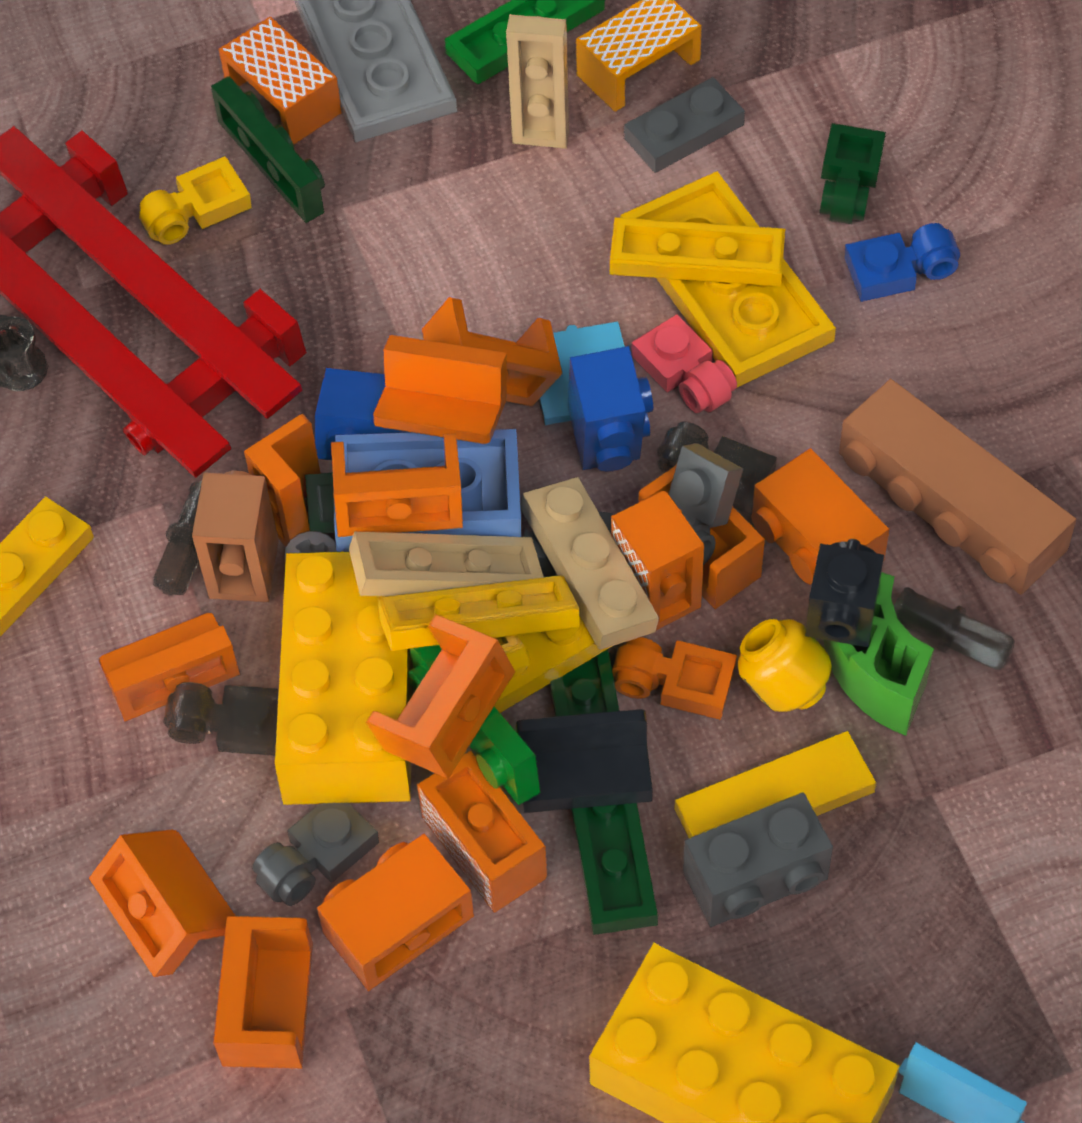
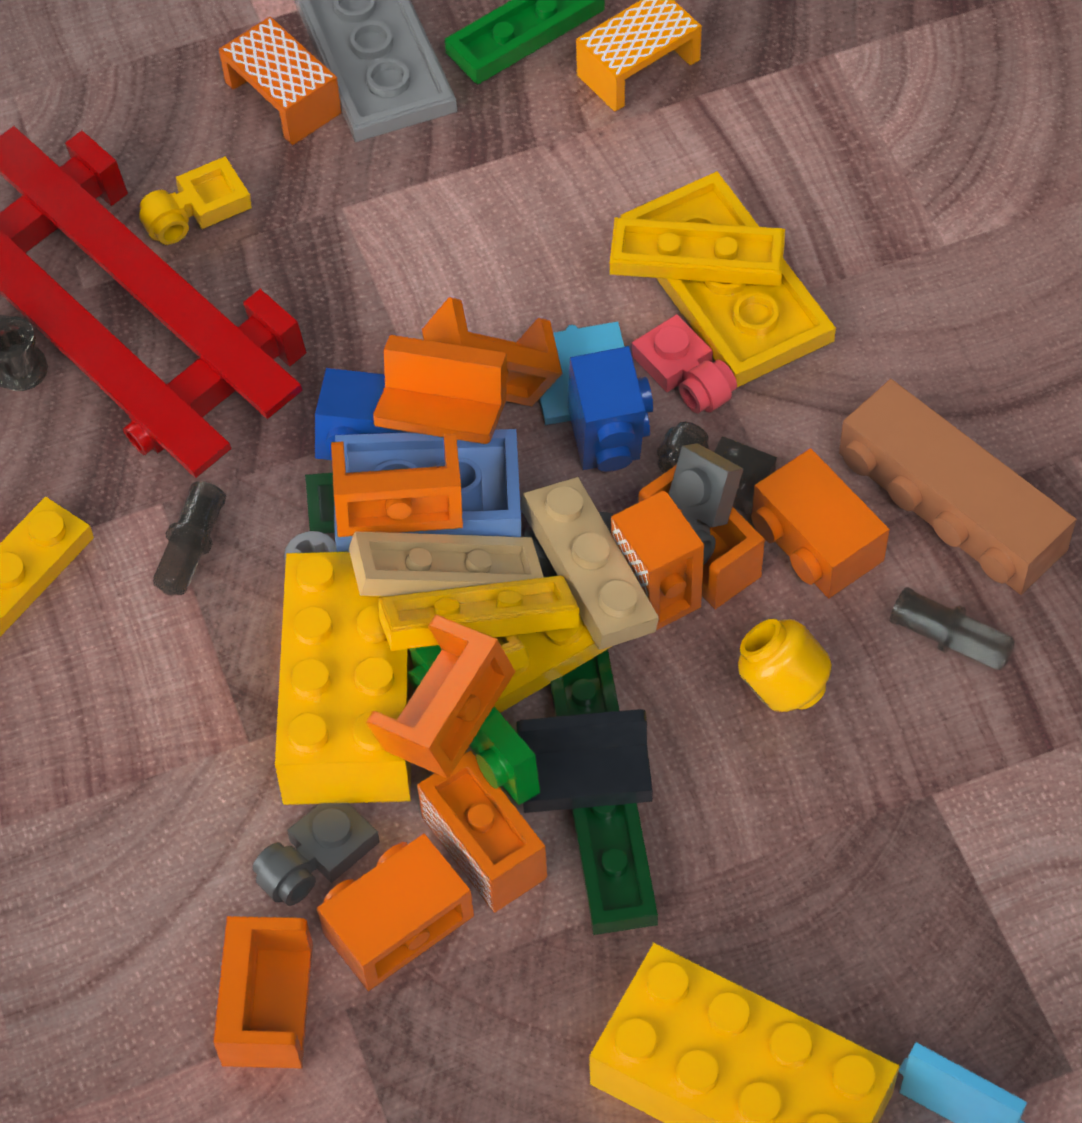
orange panel [89,829,236,977] -> none
orange panel [99,613,240,722] -> none
clear smoke plate [163,682,279,756] -> none
nougat brick [192,471,279,602] -> none
dark green plate [211,76,325,223] -> none
orange panel [244,414,321,547] -> none
tan plate [506,14,569,149] -> none
orange plate [612,637,737,720] -> none
dark grey plate [624,77,745,173] -> none
yellow tile [674,731,876,838] -> none
dark grey brick [683,792,833,928] -> none
black brick [805,539,884,647] -> none
dark green plate [819,123,886,225] -> none
bright green brick [823,572,934,736] -> none
blue plate [844,223,960,302] -> none

